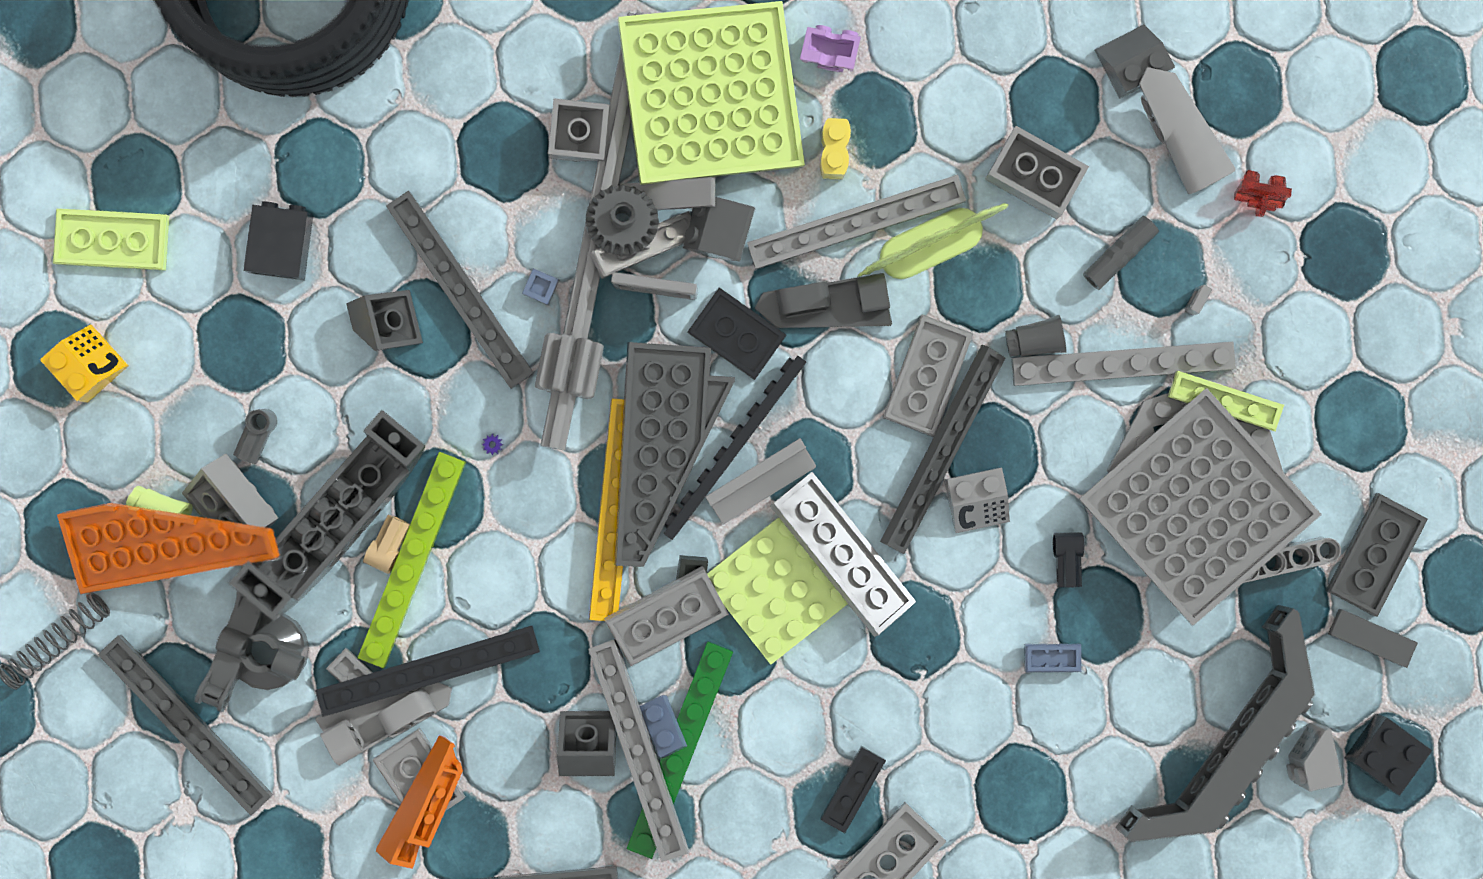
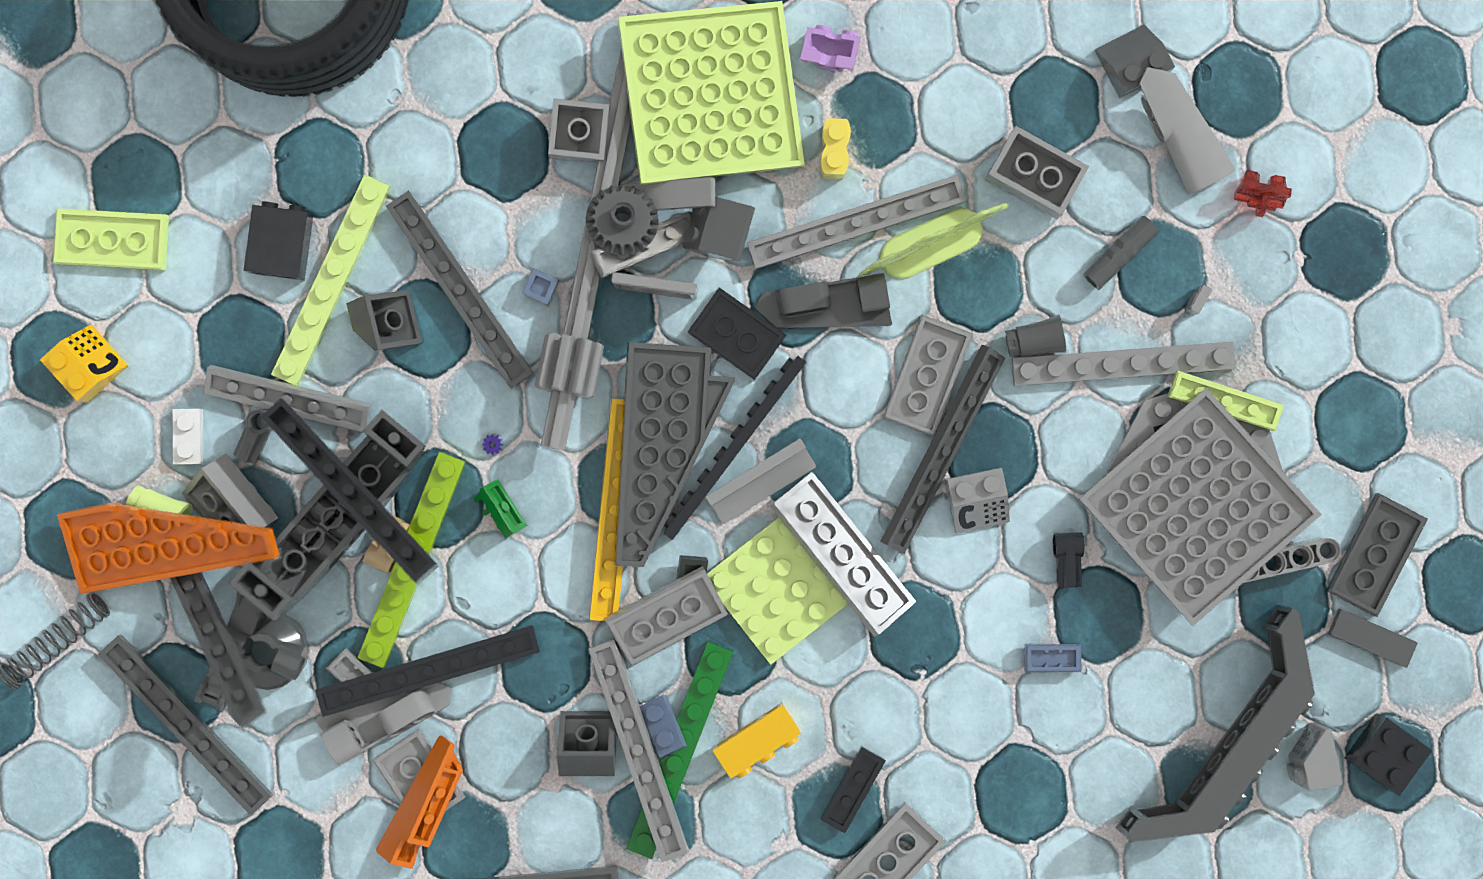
none -> dark grey plate [170,572,266,729]
none -> white plate [173,409,204,464]
none -> light grey plate [203,365,372,433]
none -> black brick [260,398,439,585]
none -> yellowish green plate [271,174,391,386]
none -> green plate [474,479,528,539]
none -> yellow brick [712,702,801,779]

